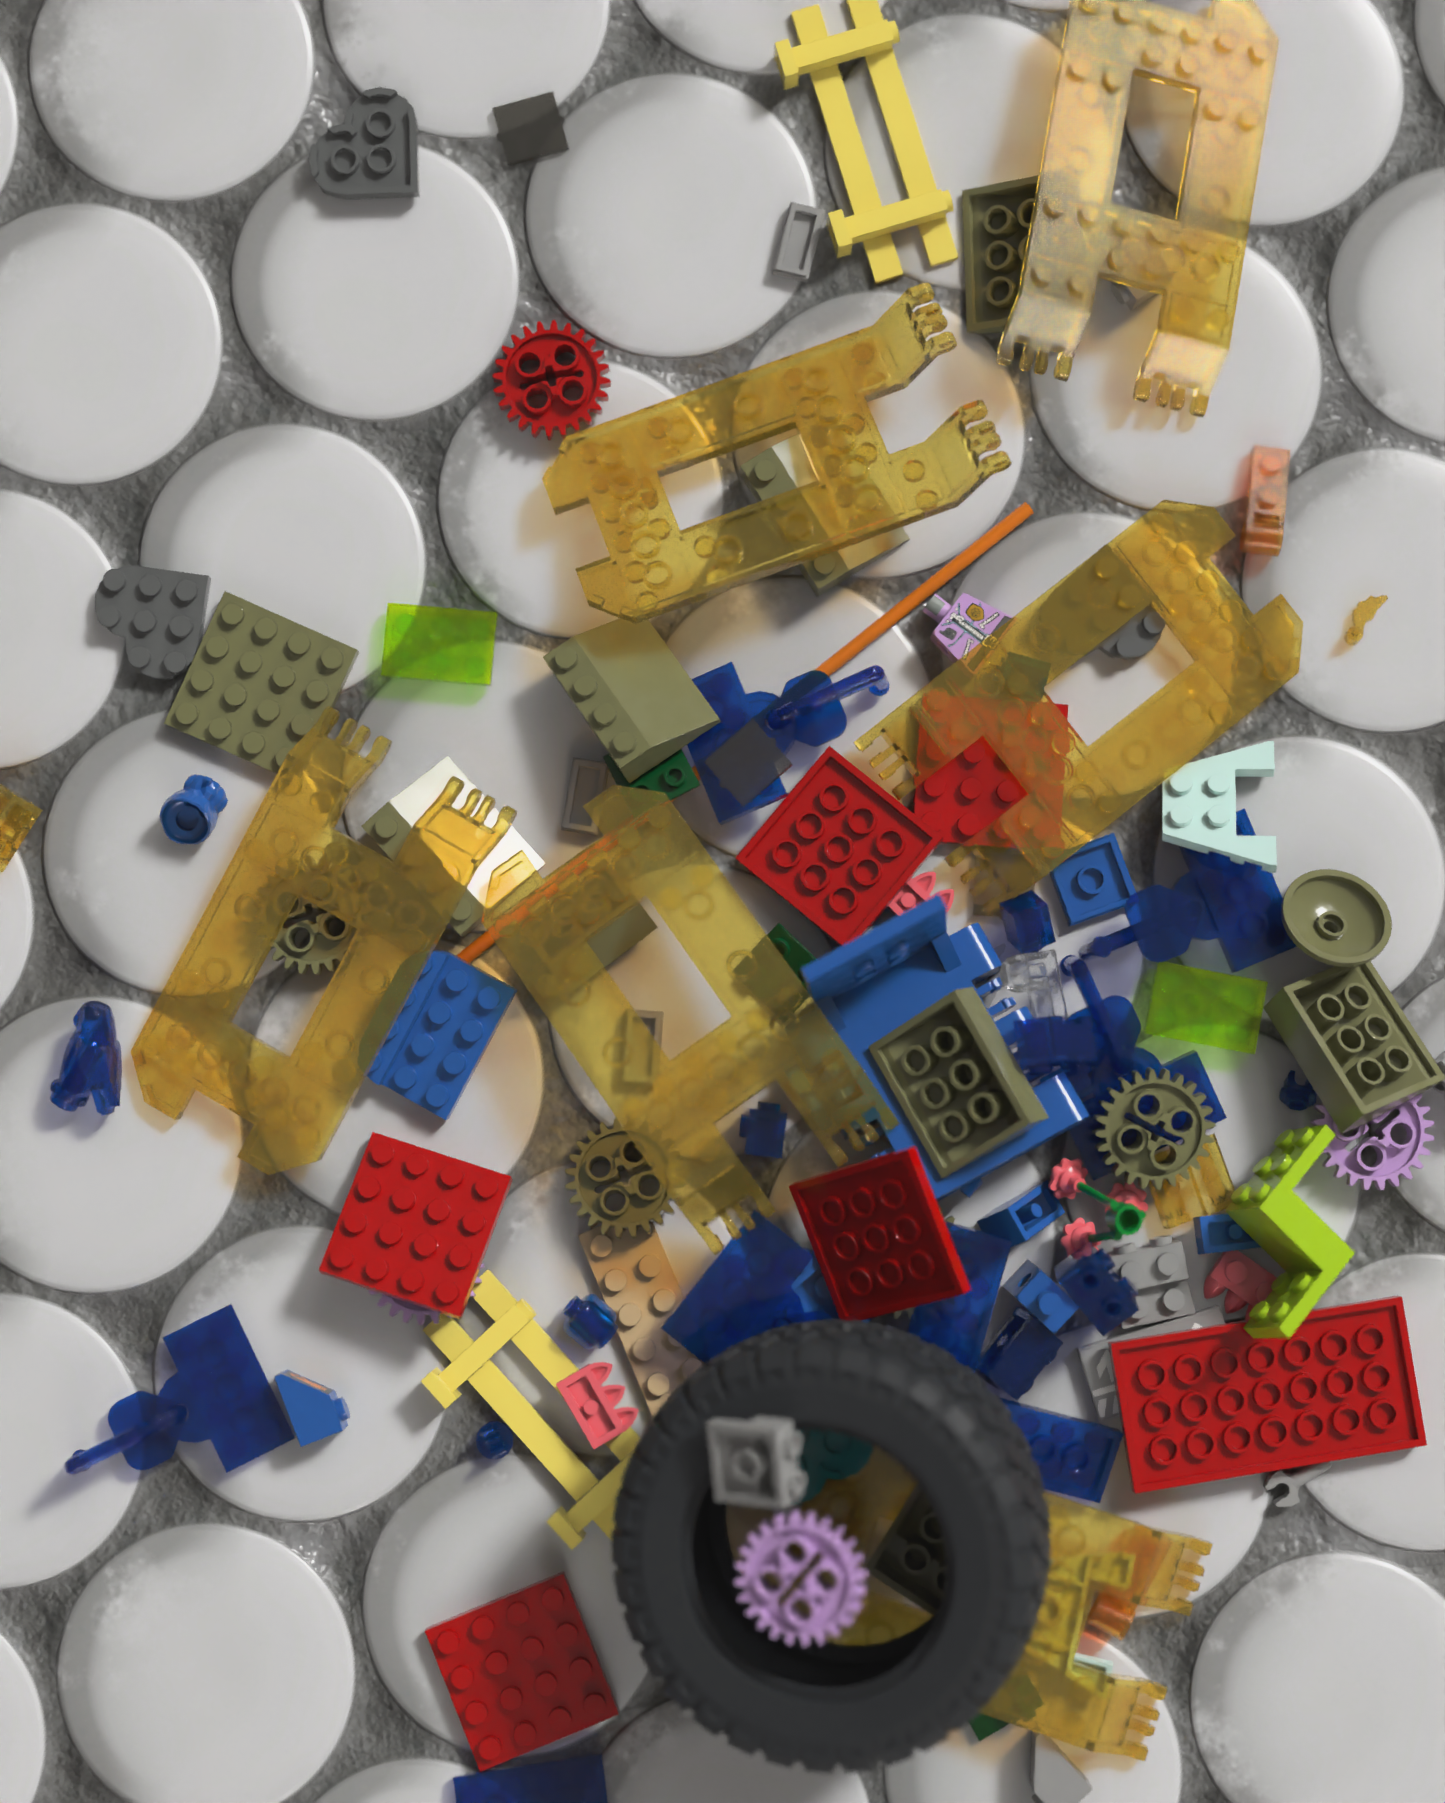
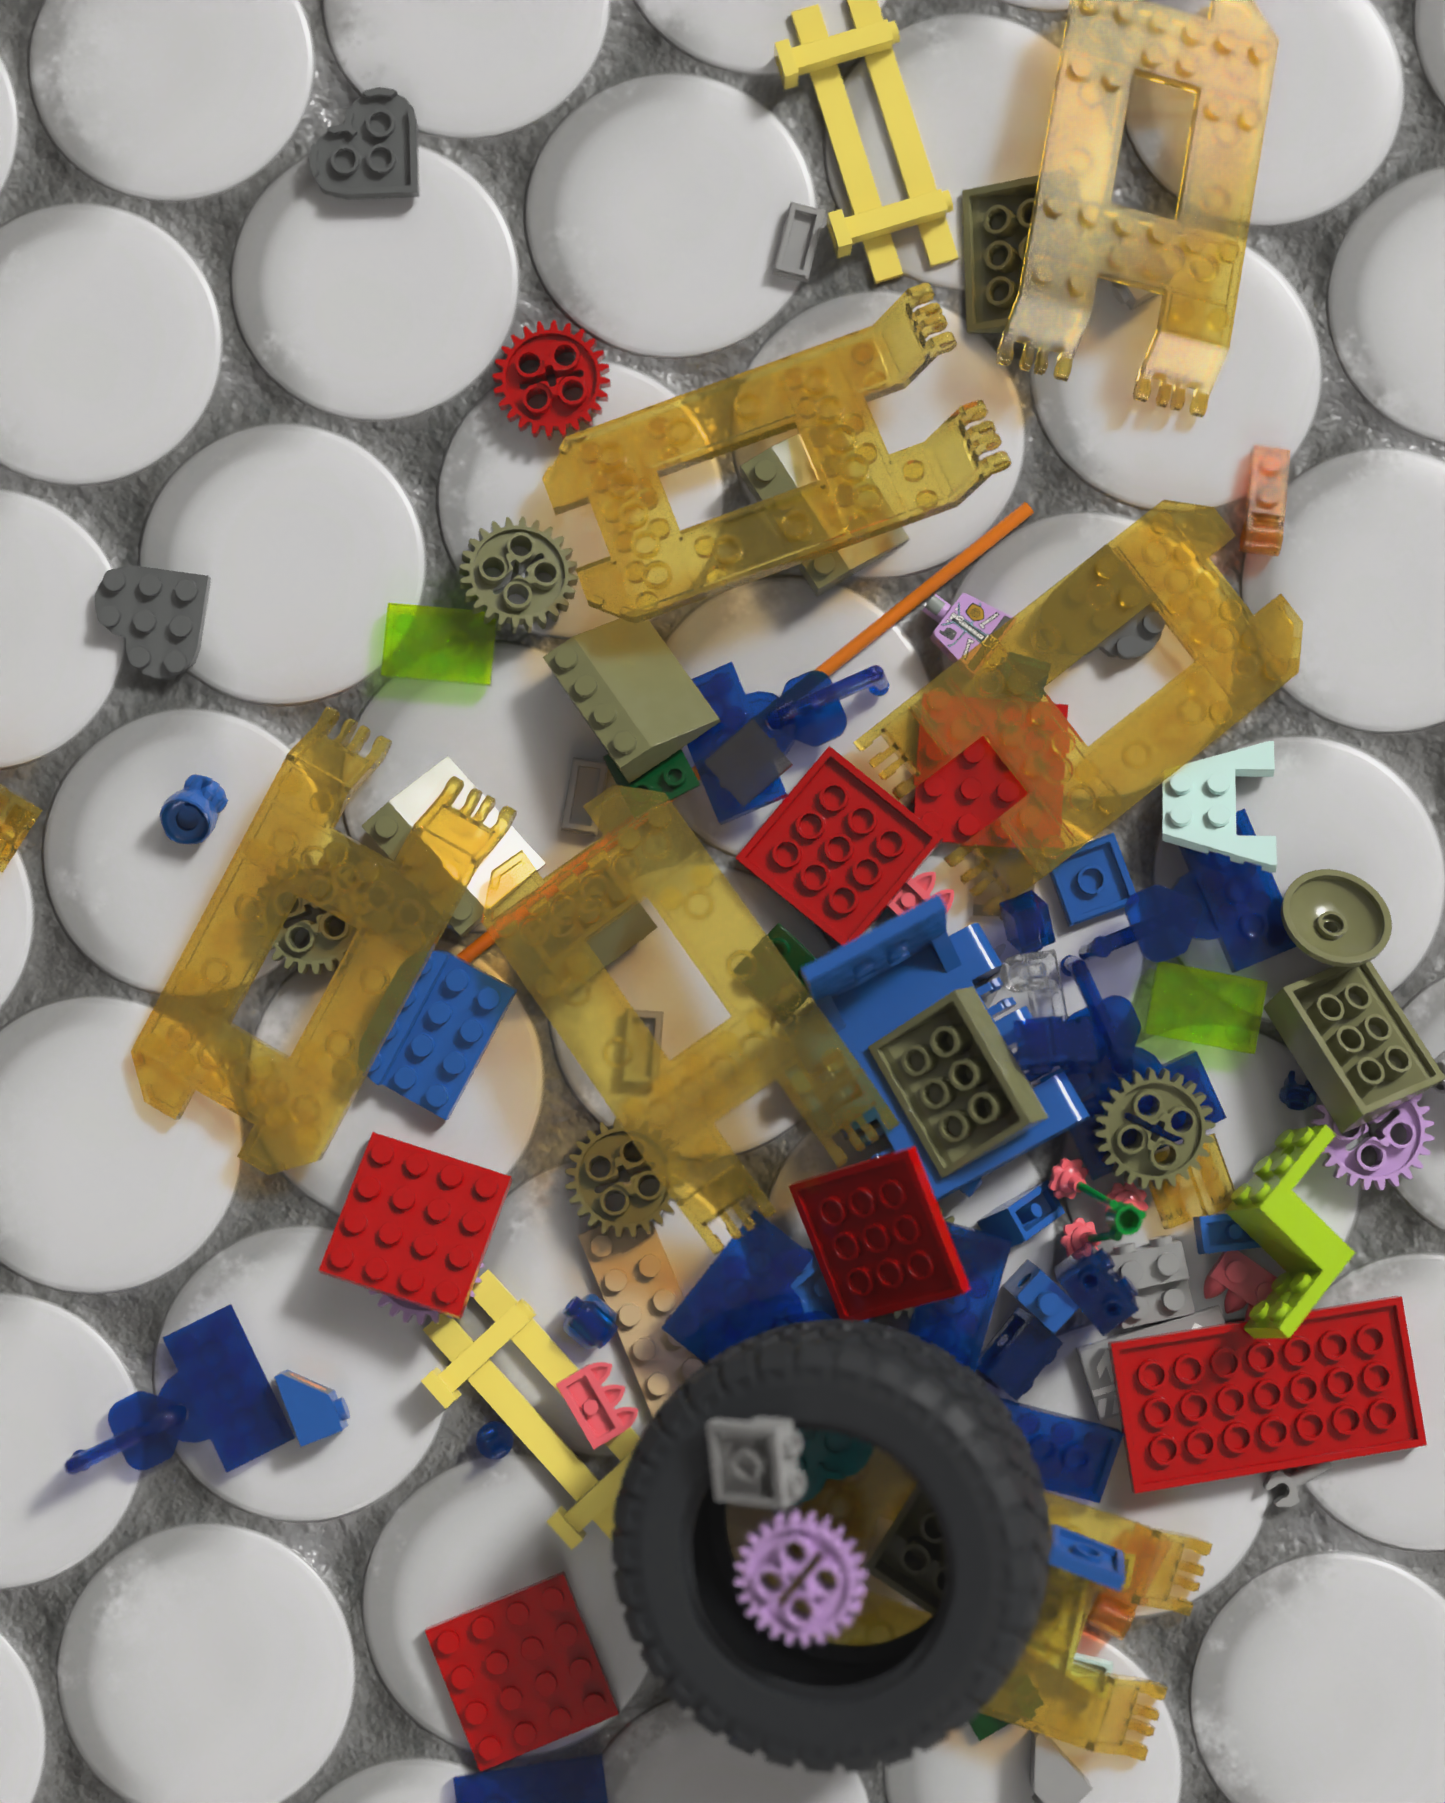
clear blue animal [50,1001,122,1115] -> none
olive plate [164,591,359,784] -> none
clear smoke piece [492,91,569,166] -> none
clear blue brick [739,1101,788,1158] -> none
clear yellow piece [1344,595,1388,645] -> none
none -> olive gear [459,517,578,634]
none -> blue plate [1049,1524,1125,1592]

